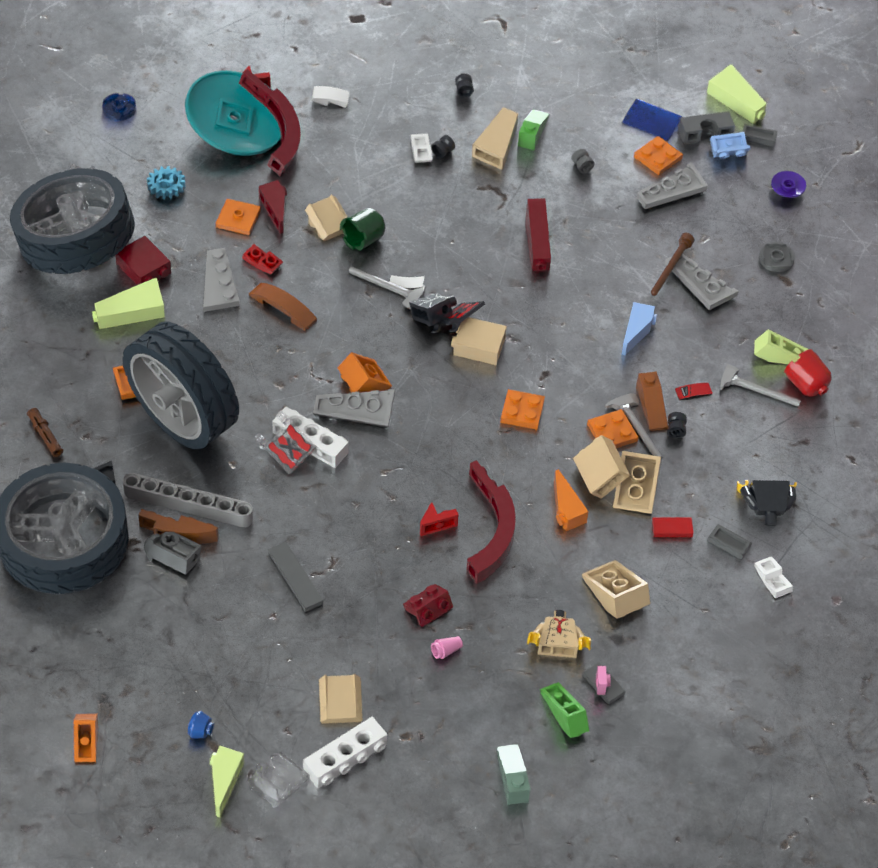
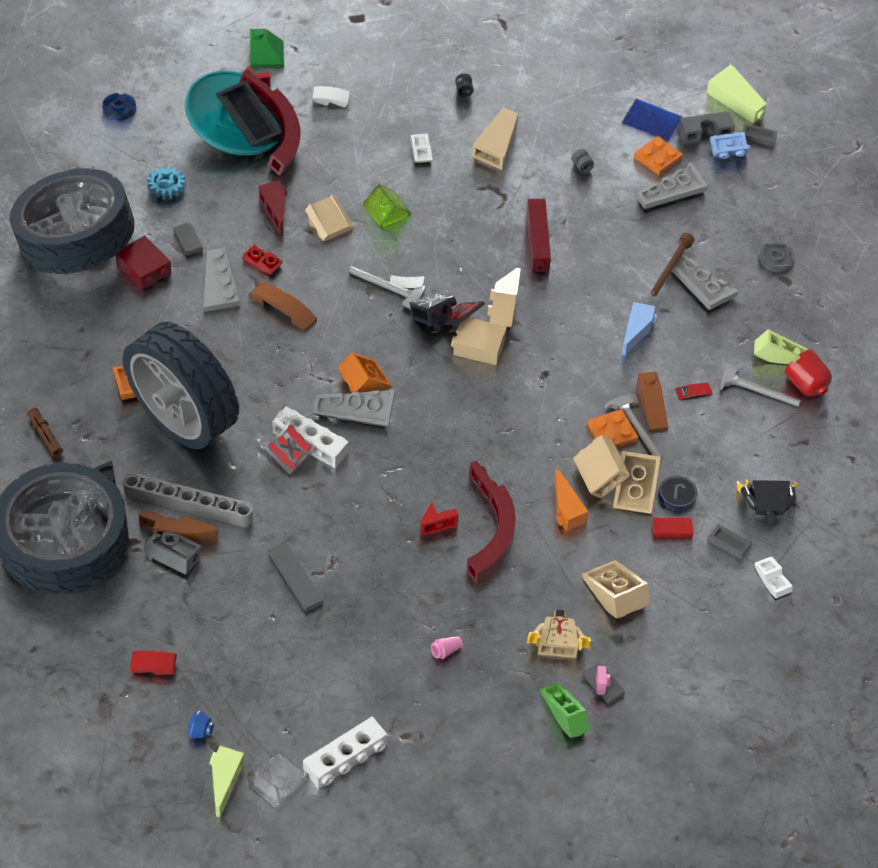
orange slope [74,714,98,762] -> none
yellowish green slope [92,278,165,329] -> none
orange plate [215,199,261,235] -> none
tan slope [319,674,363,723] -> none
dark green cylinder [340,208,386,251] -> none
dark red bracket [403,584,453,627] -> none
black wheel [431,135,455,159] -> none
sand green slope [497,744,530,805] -> none
orange plate [500,389,545,430] -> none
bright green slope [518,110,549,150] -> none
black wheel [667,412,687,438] -> none
dark purple dish [771,171,806,198] -> none
none -> red slope [130,651,177,675]
none -> dark grey tile [173,222,203,256]
none -> black slope [216,80,282,147]
none -> green slope [250,29,284,67]
none -> clear neon green slope [363,184,411,227]
none -> tan slope [487,268,520,327]
none -> black tile [658,476,698,511]

